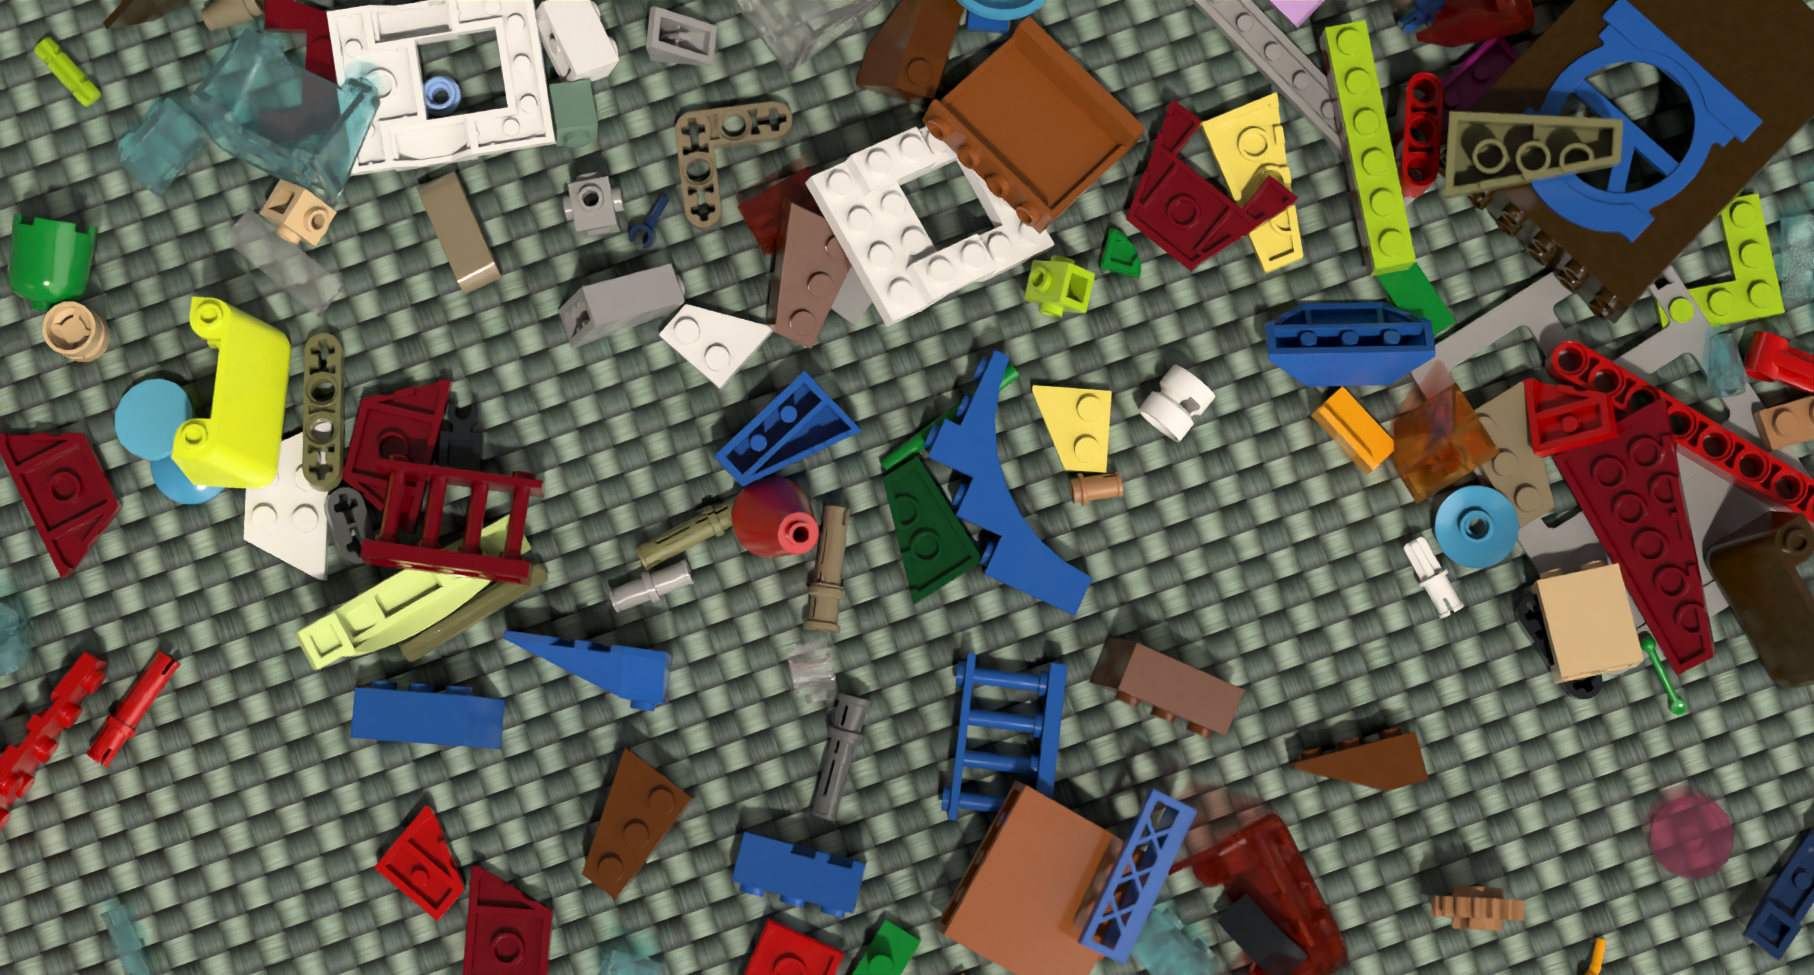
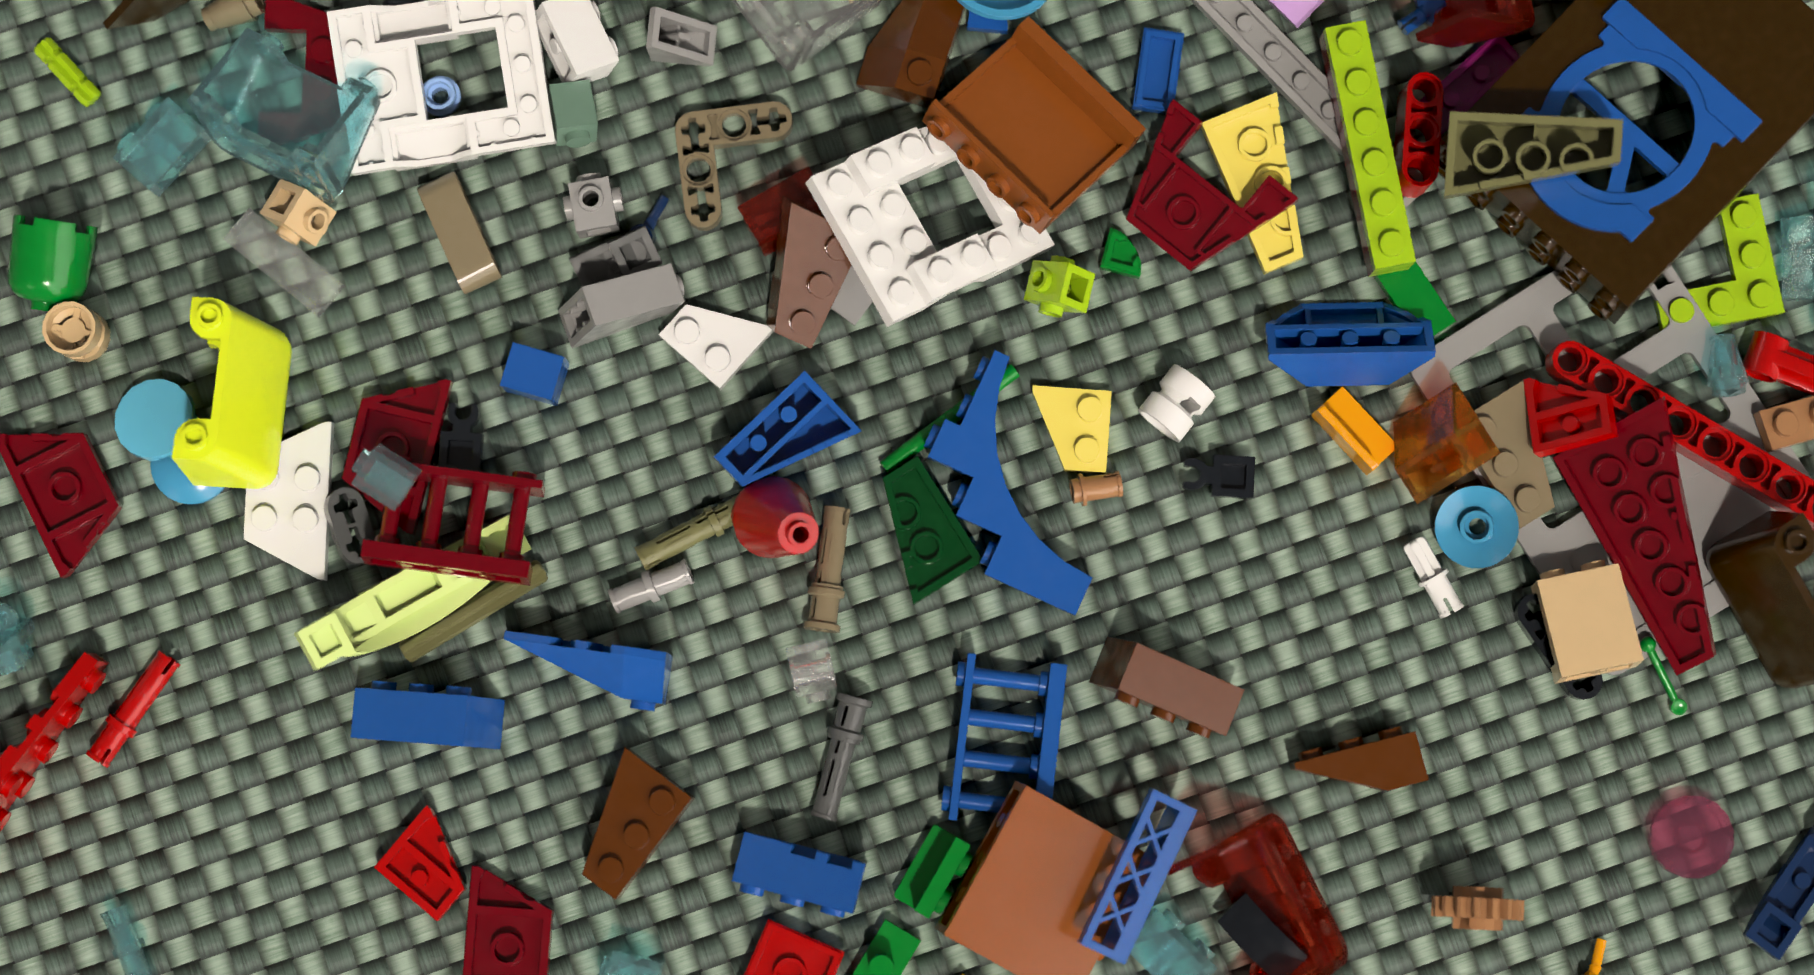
olive beam [302,333,345,492] -> none
none -> clear light blue brick [351,444,423,511]
none -> blue piece [500,342,570,406]
none -> dark grey slope [569,226,663,287]
none -> green bracket [894,825,974,919]
none -> blue tile [1132,27,1184,115]
none -> black plate [1182,454,1255,499]

